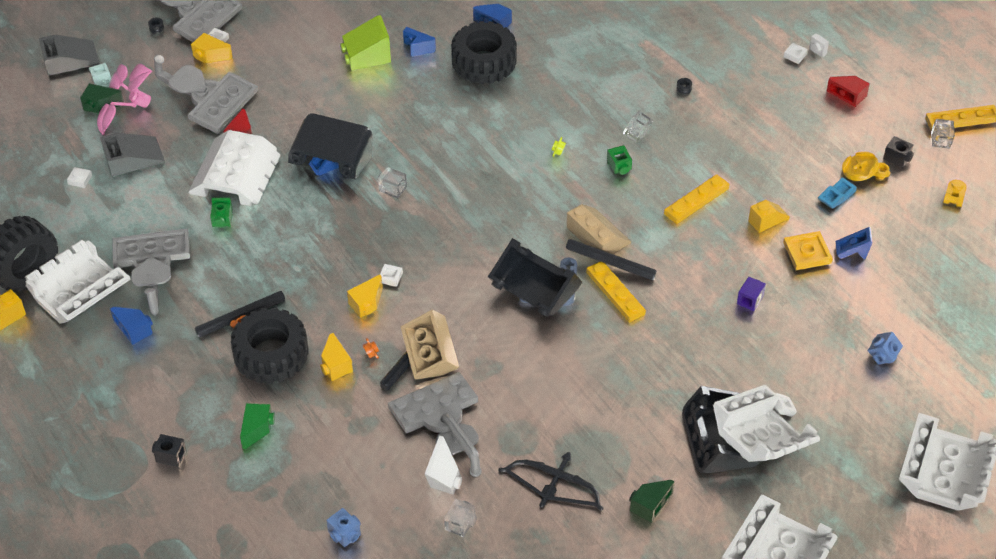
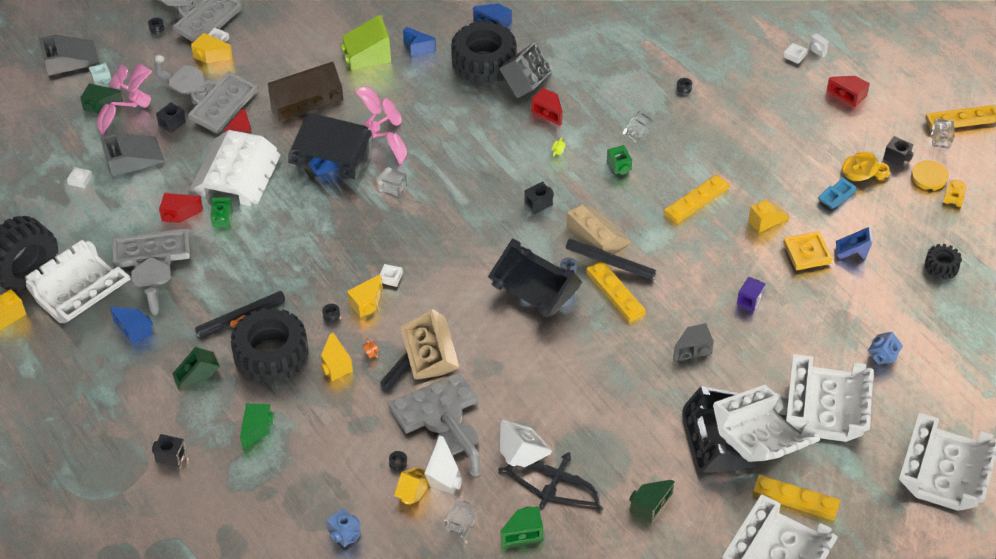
none -> black brick [156,102,186,134]
none -> red slope [159,193,203,223]
none -> dark green slope [172,347,220,389]
none -> dark brown slope [267,61,344,121]
none -> black bush [322,303,340,323]
none -> bright pink plant [355,87,407,165]
none -> black bush [389,451,407,471]
none -> yellow slope [394,467,429,504]
none -> dark grey slope [499,42,552,98]
none -> white slope [500,420,552,467]
none -> green slope [500,506,544,546]
none -> black brick [524,181,554,214]
none -> red slope [531,87,563,126]
none -> dark grey slope [673,323,714,361]
none -> yellow plate [752,475,841,521]
none -> white slope [786,354,874,442]
none -> yellow tile [912,160,949,191]
none -> black tyre [925,244,962,279]

